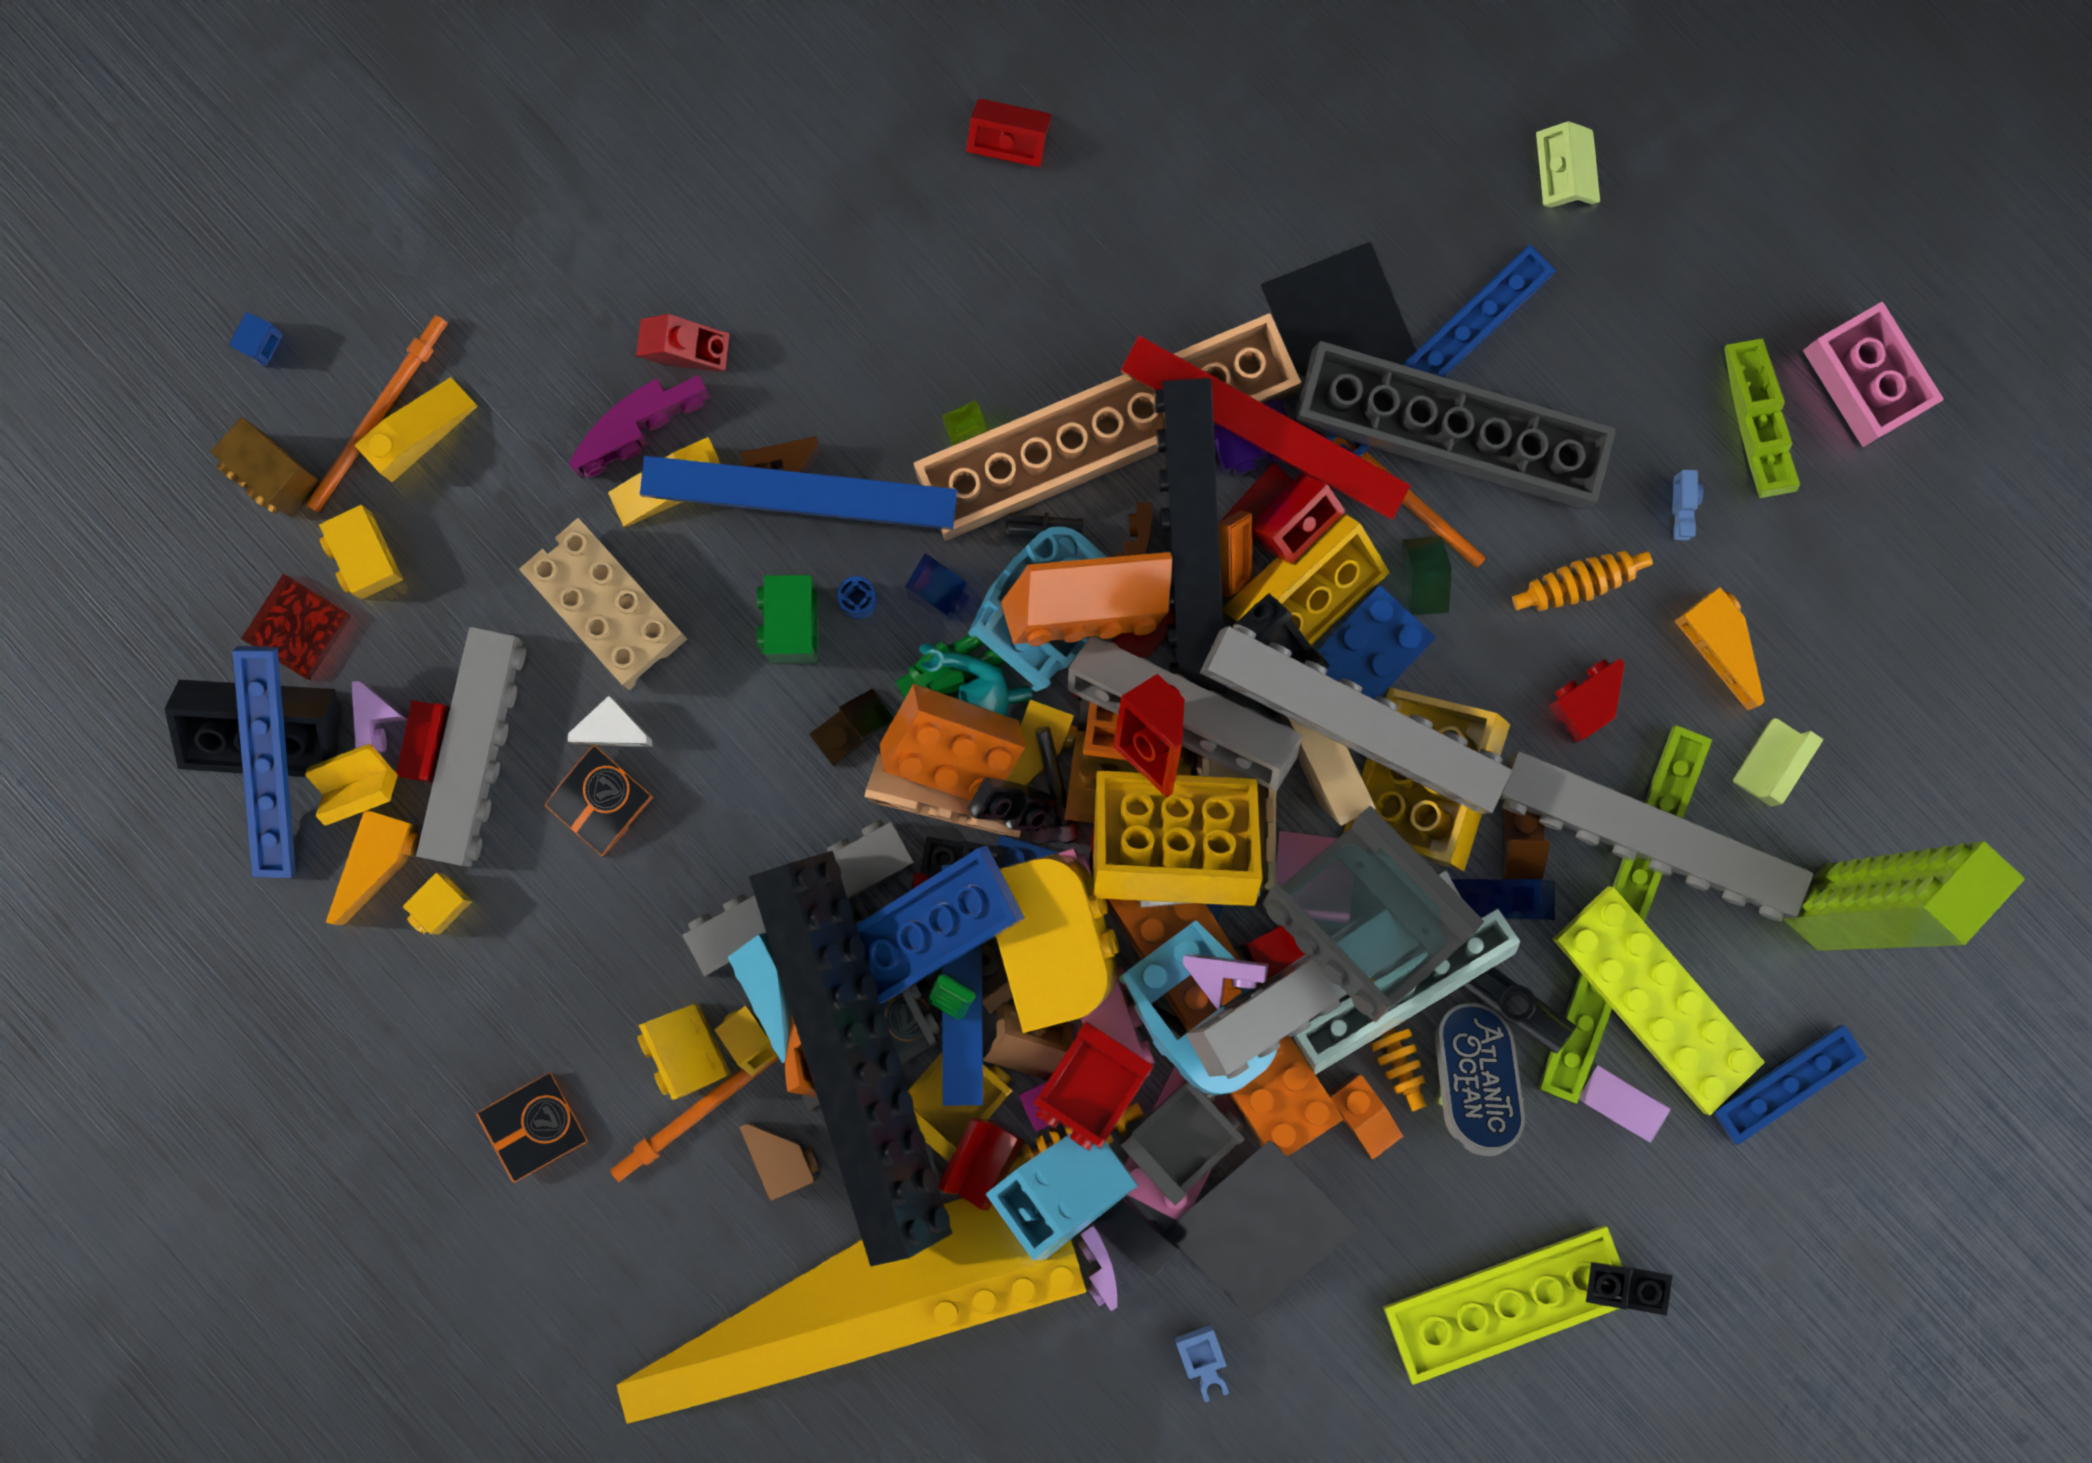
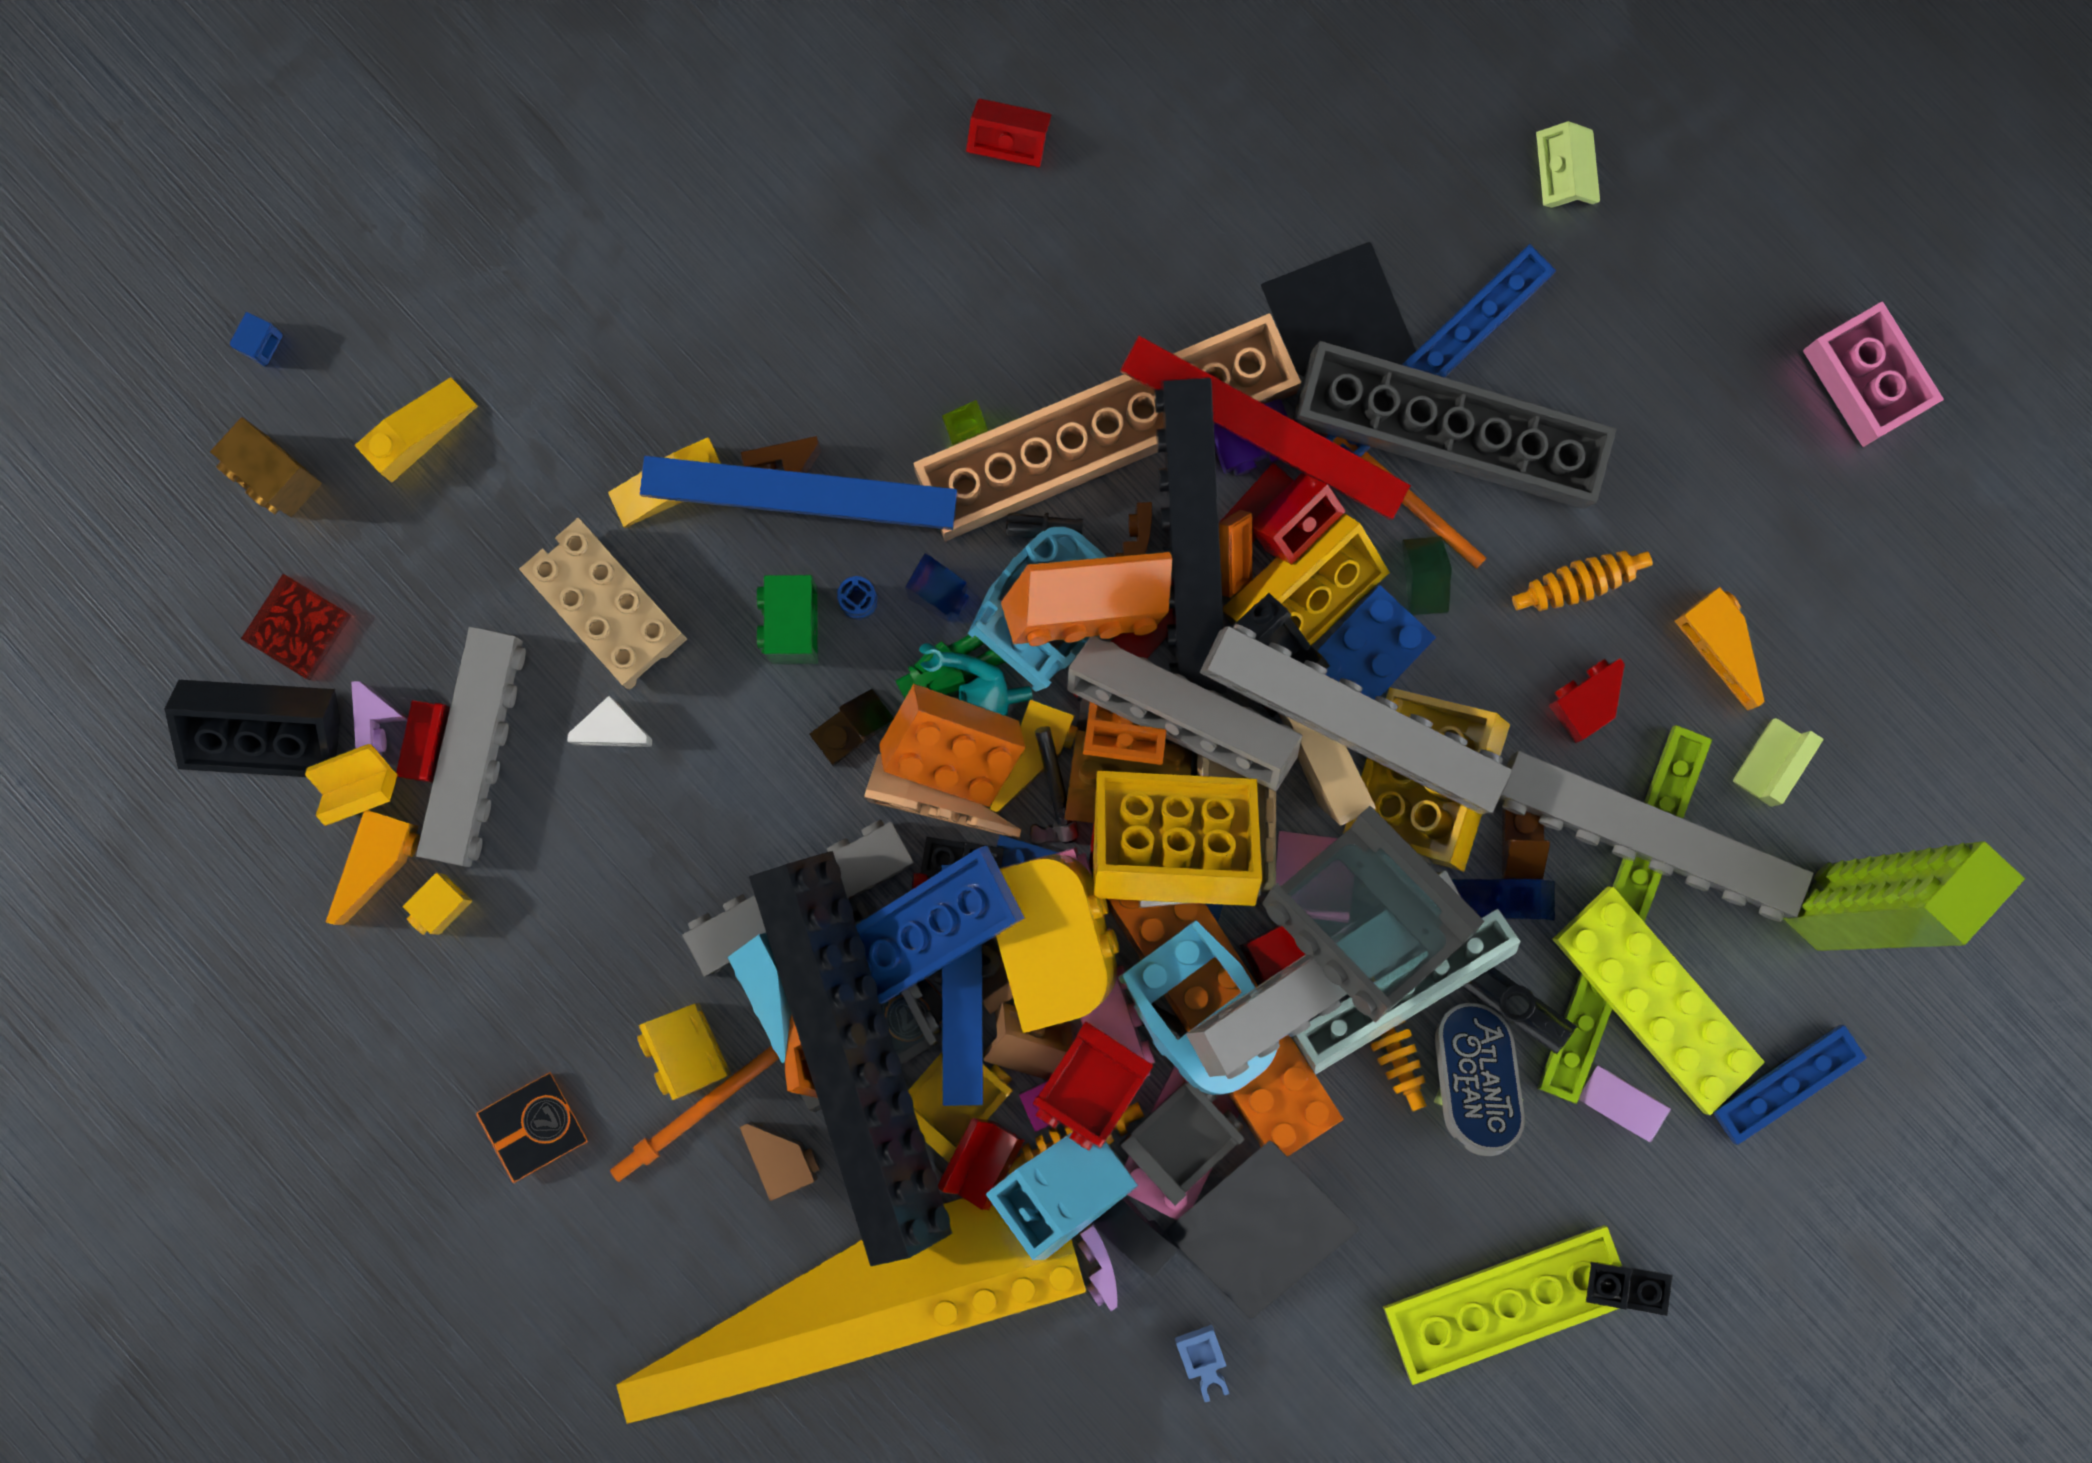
blue plate [232,646,296,878] -> none
orange bar [305,315,448,513] -> none
yellow brick [319,504,404,600] -> none
black slope [545,745,654,857] -> none
magenta slope [569,375,710,478] -> none
red slope [636,314,730,372] -> none
yellow brick [714,1005,778,1076] -> none
green slope [929,974,976,1020] -> none
black slope [967,777,1057,831] -> none
red slope [1113,673,1185,798] -> none
lavender slope [1183,953,1269,1010] -> none
orange slope [1327,1073,1403,1160] -> none
medium blue plate [1672,470,1703,541] -> none
lime slope [1724,338,1800,498] -> none

